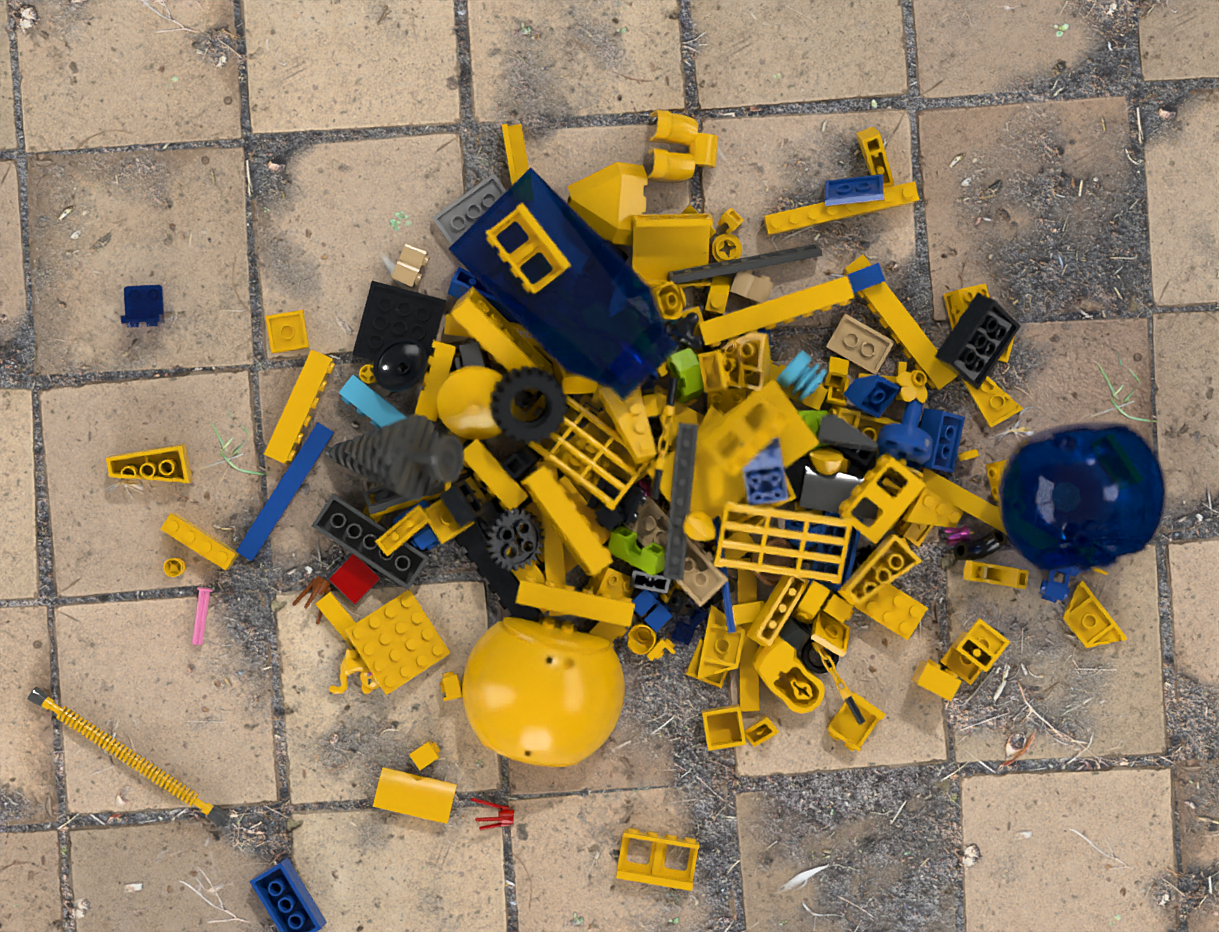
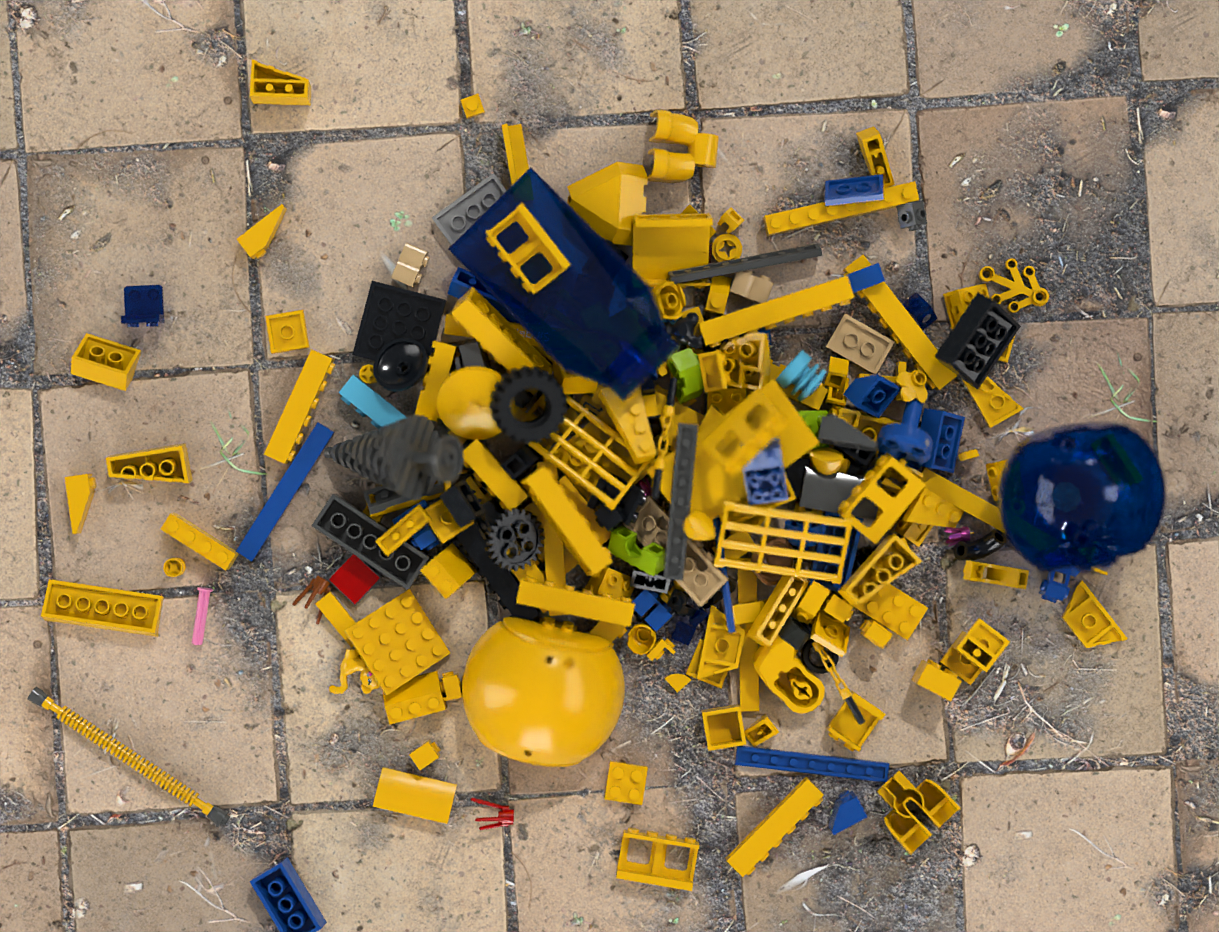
none -> yellow arch [41,579,164,637]
none -> yellow slope [65,474,96,534]
none -> yellow slope [71,333,141,391]
none -> yellow slope [236,204,287,259]
none -> yellow wedge [250,59,312,106]
none -> yellow slope [383,670,447,725]
none -> yellow slope [420,543,477,599]
none -> yellow plate [460,94,485,119]
none -> yellow plate [604,761,648,805]
none -> yellow tile [665,673,691,693]
none -> yellow brick [726,777,824,877]
none -> blue tile [735,746,889,782]
none -> blue slope [828,790,867,835]
none -> yellow brick [859,618,893,649]
none -> yellow piece [877,770,960,855]
none -> dark grey brick [896,201,927,231]
none -> clear blue bracket [902,293,937,330]
none -> yellow plant [978,258,1049,313]

